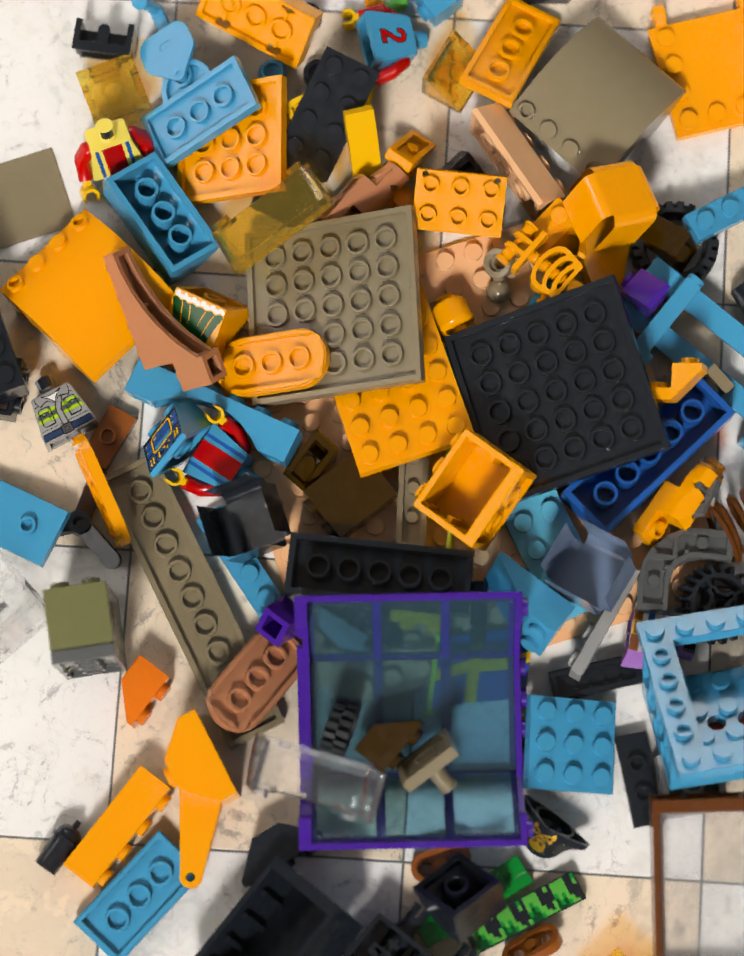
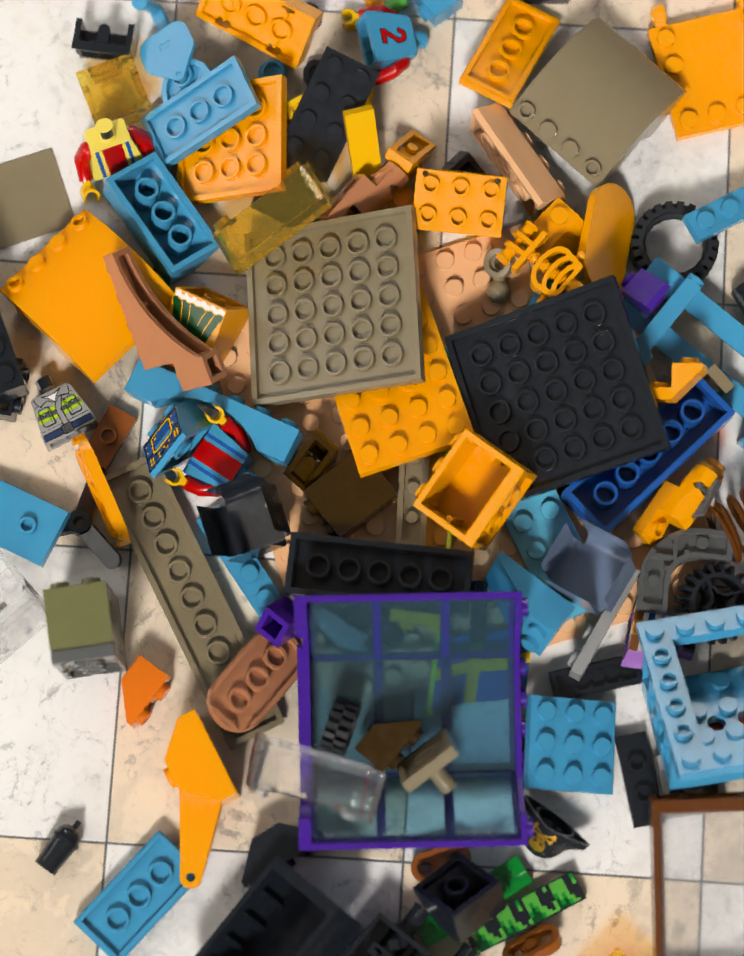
light orange brick [63,765,172,888] -> none
light orange tile [218,328,330,398] -> none
clear yellow slope [422,30,476,113] -> none
light orange head [432,293,475,337] -> none
light orange piece [563,160,660,251] -> none
dark brown slope [639,214,697,273] -> none

